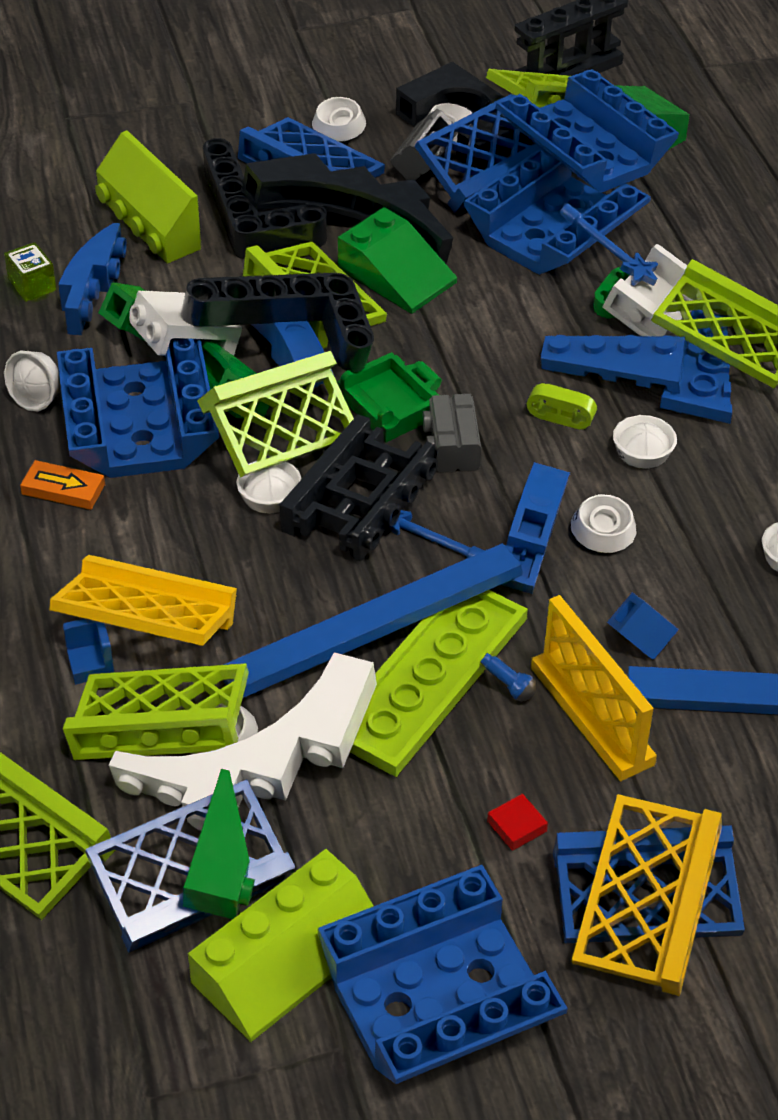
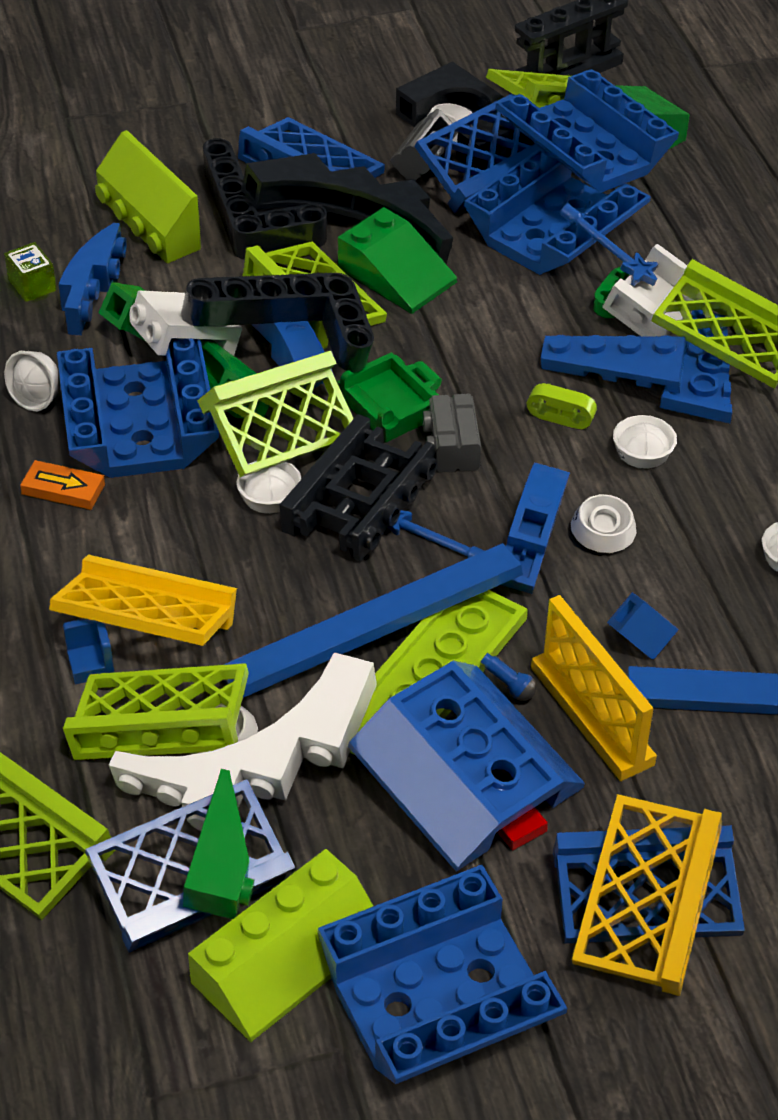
white hat [312,97,366,142] -> none
none -> blue slope [348,660,585,872]

